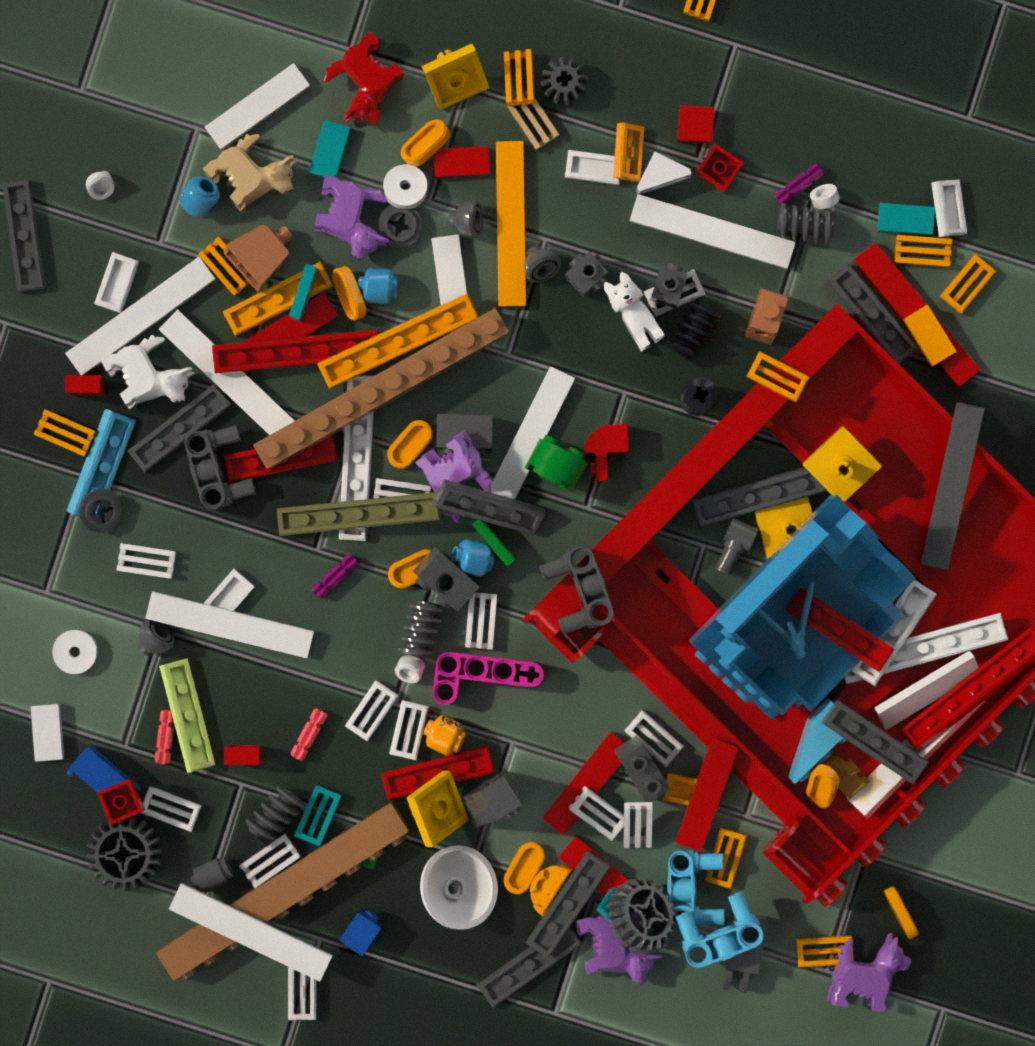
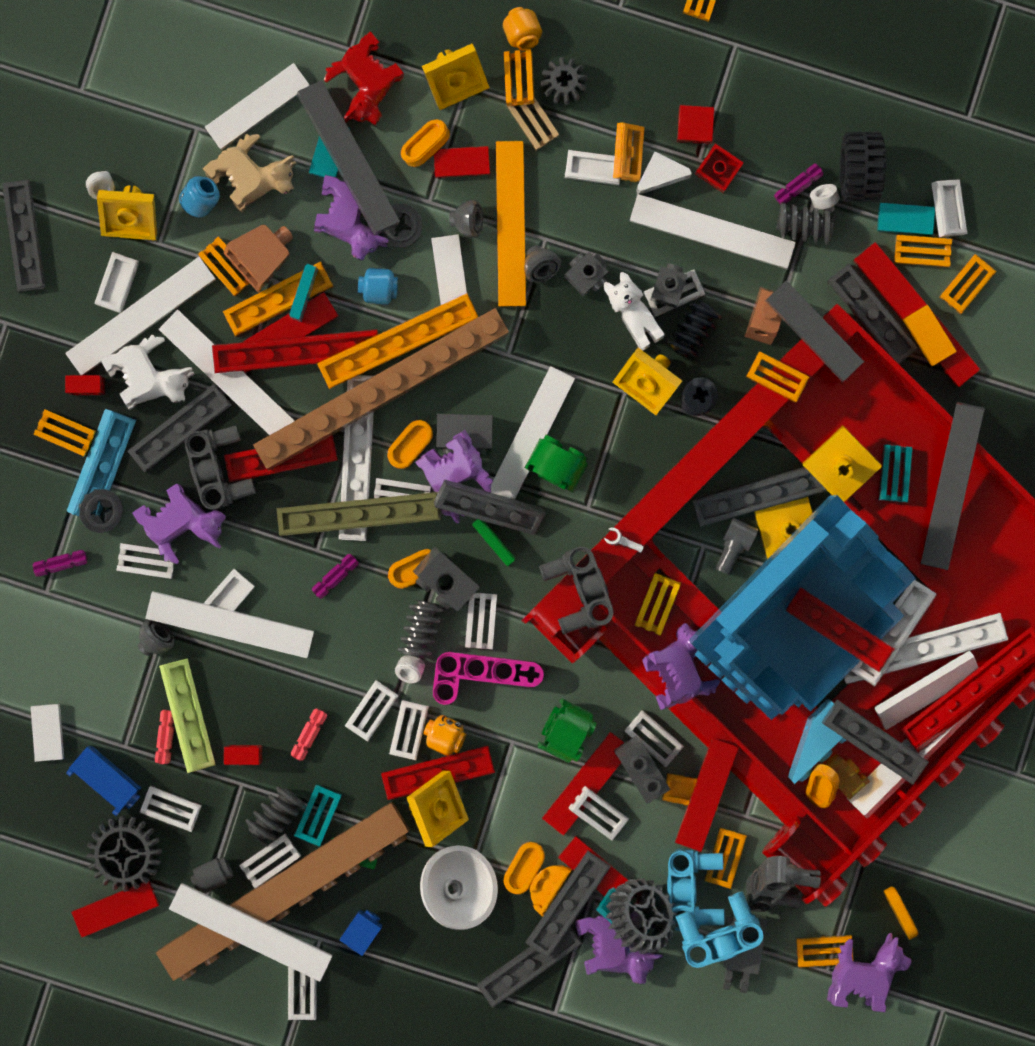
white piece [52,630,98,674] -> none
red piece [97,778,145,825] -> none
light orange tile [332,266,366,320] -> none
white piece [383,164,428,210] -> none
dark azure head [451,539,494,577] -> none
dark grey wedge [461,771,522,828] -> none
red brick [584,424,629,482] -> none
white tile [624,802,653,848] -> none
medium azure plant [756,581,815,659] -> none
none -> magenta axle [33,550,87,577]
none -> red tile [71,881,160,938]
none -> yellow tile [97,186,157,240]
none -> medium lavender animal [133,484,226,564]
none -> dark grey tile [297,80,400,236]
none -> light orange head [503,7,542,50]
none -> green brick [538,698,597,763]
none -> white hand [604,528,644,552]
none -> yellow tile [612,347,682,415]
none -> yellow tile [635,573,681,635]
none -> medium lavender animal [642,623,720,710]
none -> dark grey piece [746,856,821,912]
none -> dark grey tile [765,280,864,382]
none -> black tyre [840,132,886,202]
none -> teal tile [879,445,912,503]

